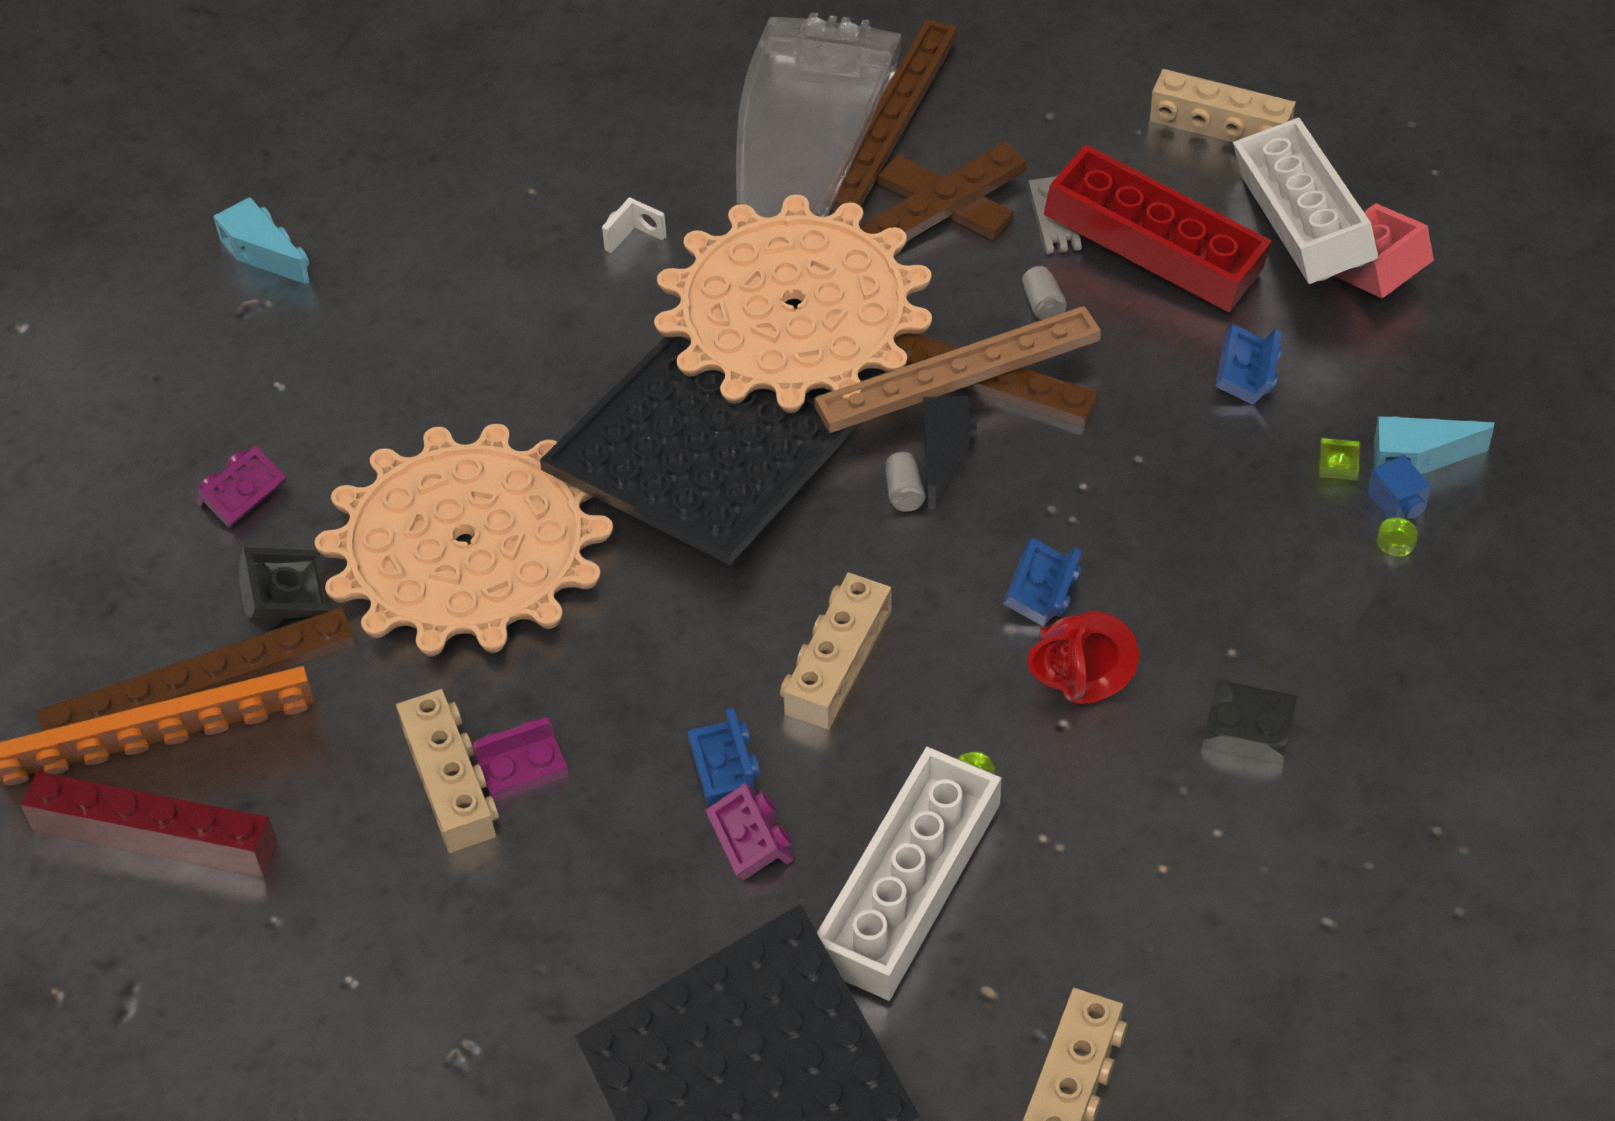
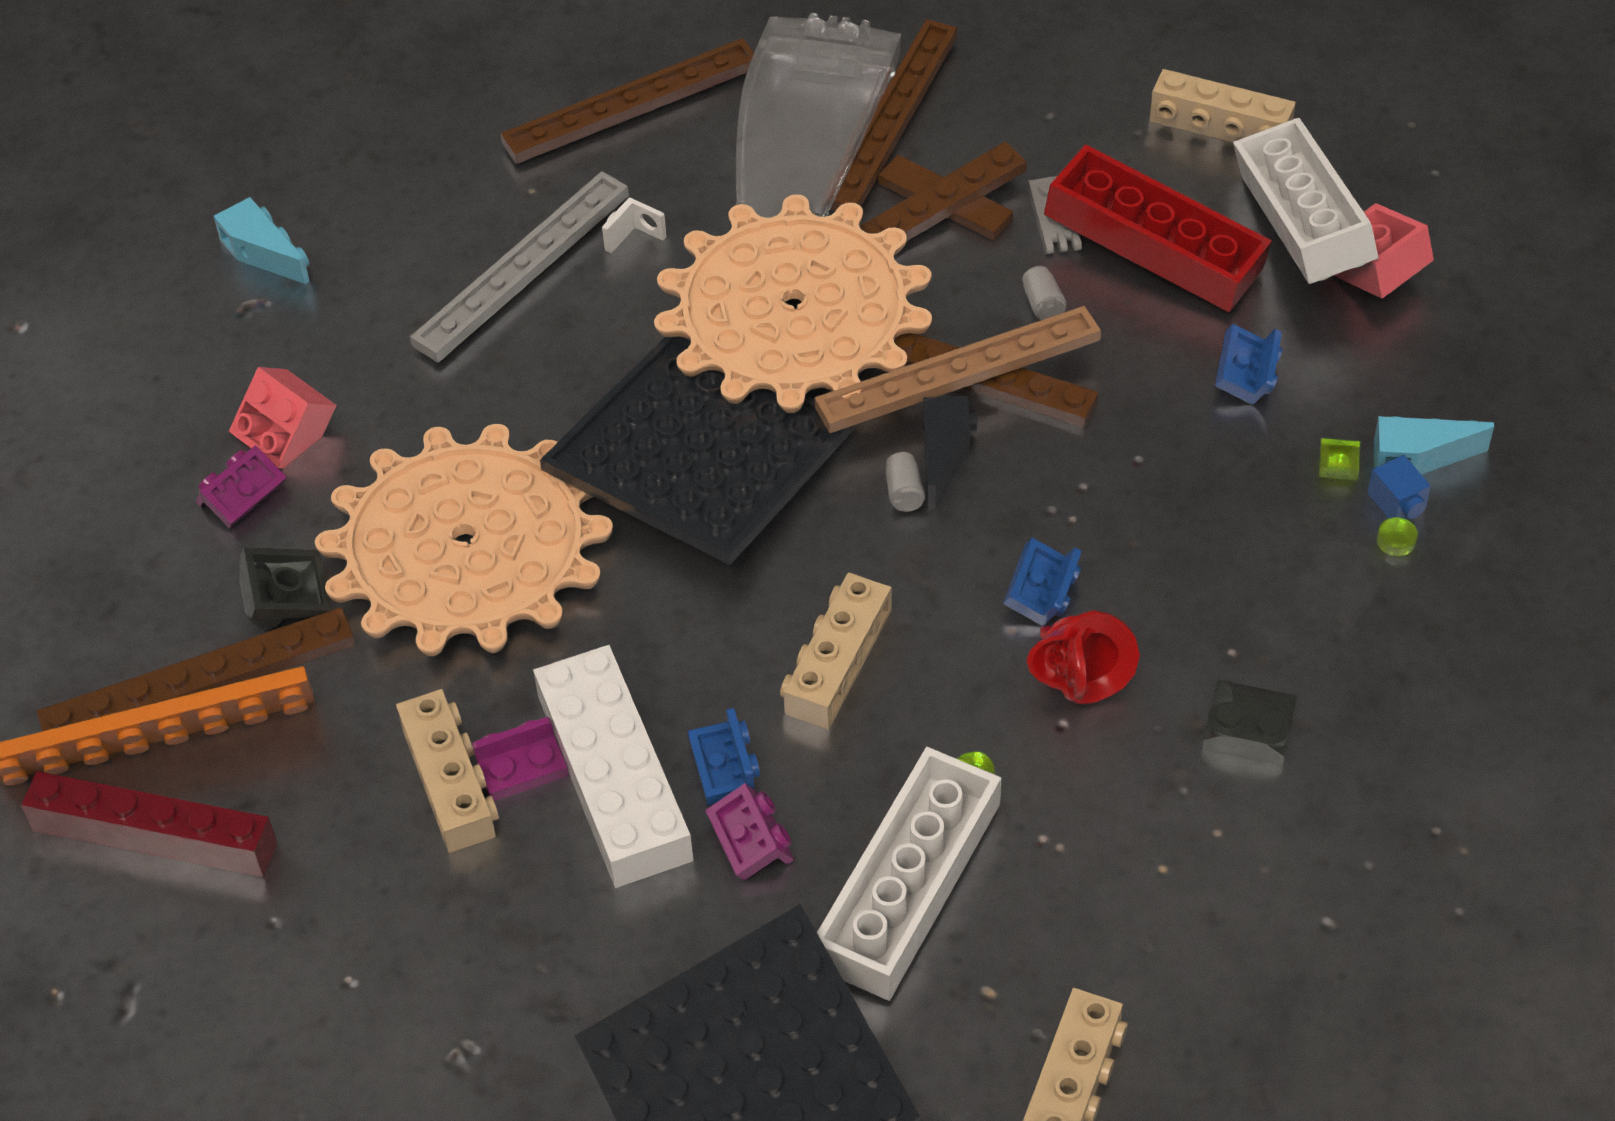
none -> coral slope [229,367,337,469]
none -> light grey plate [410,171,629,363]
none -> reddish brown plate [500,38,759,164]
none -> white brick [533,645,693,888]

